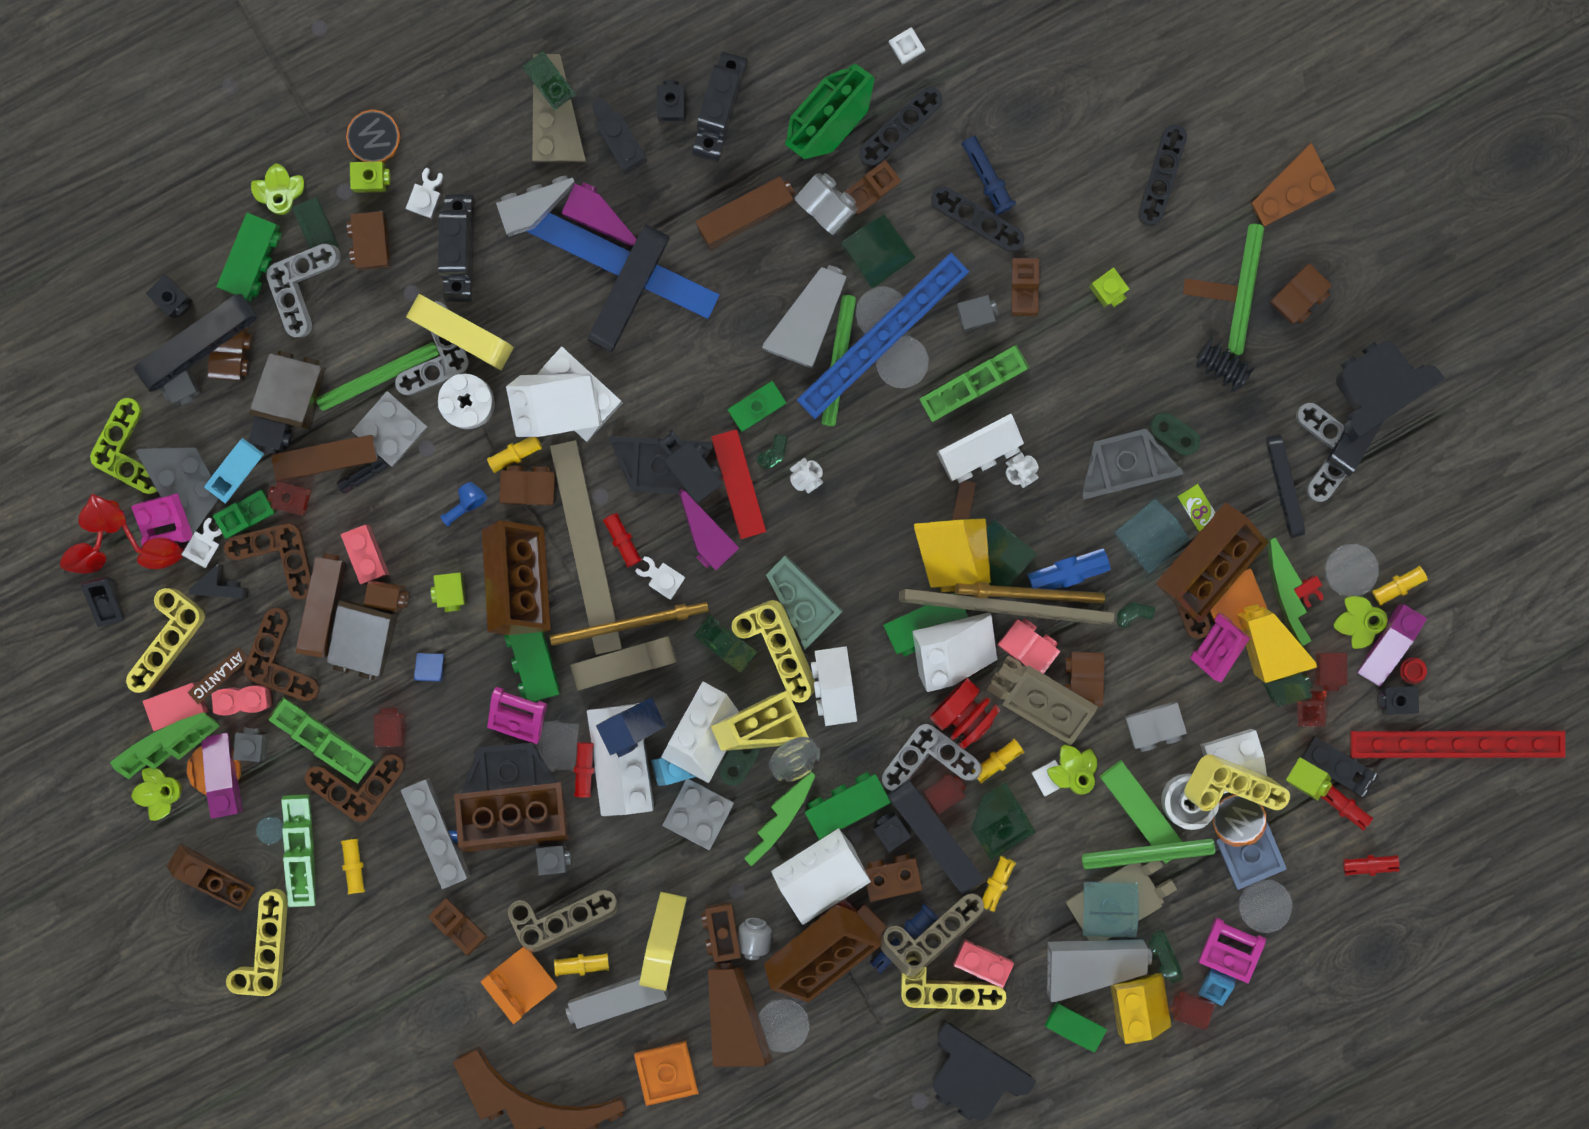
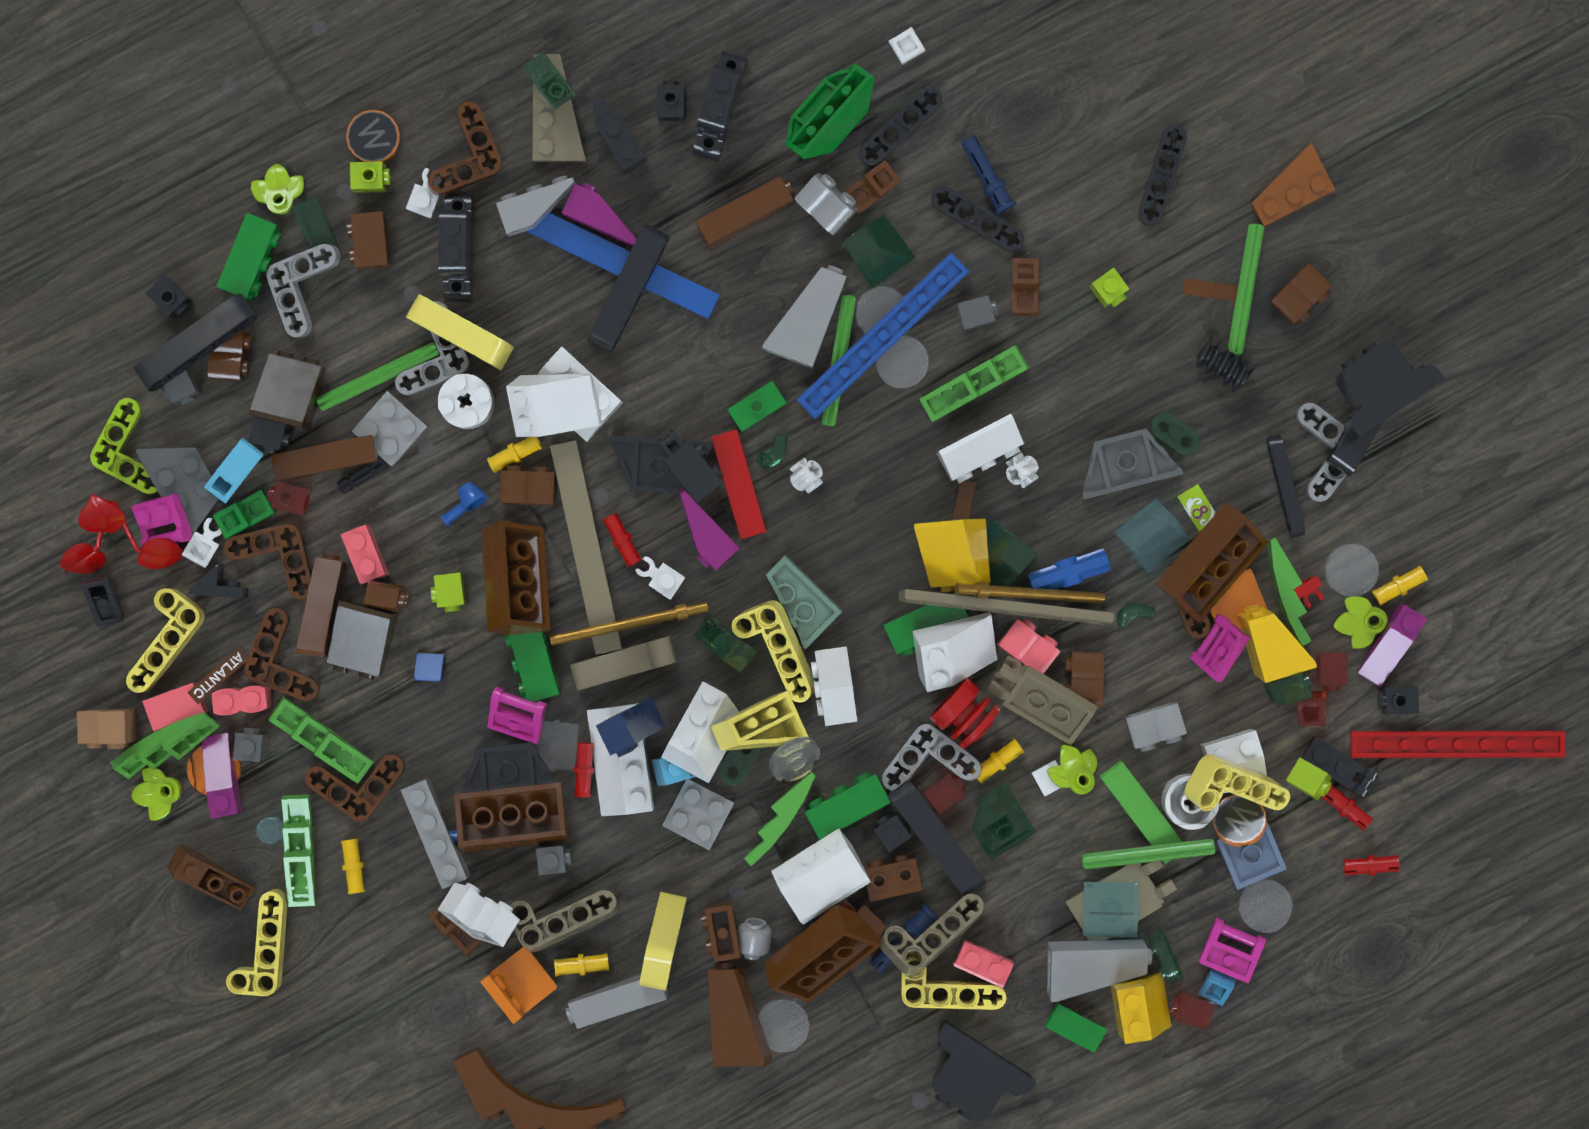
clear red brick [374,708,405,747] -> none
orange tile [634,1040,698,1106] -> none
yellow pin [982,856,1016,912] -> none
red plate [1399,657,1427,684] -> none
none -> medium nougat brick [77,709,138,749]
none -> reddish brown beam [427,101,502,196]
none -> white brick [438,883,520,947]

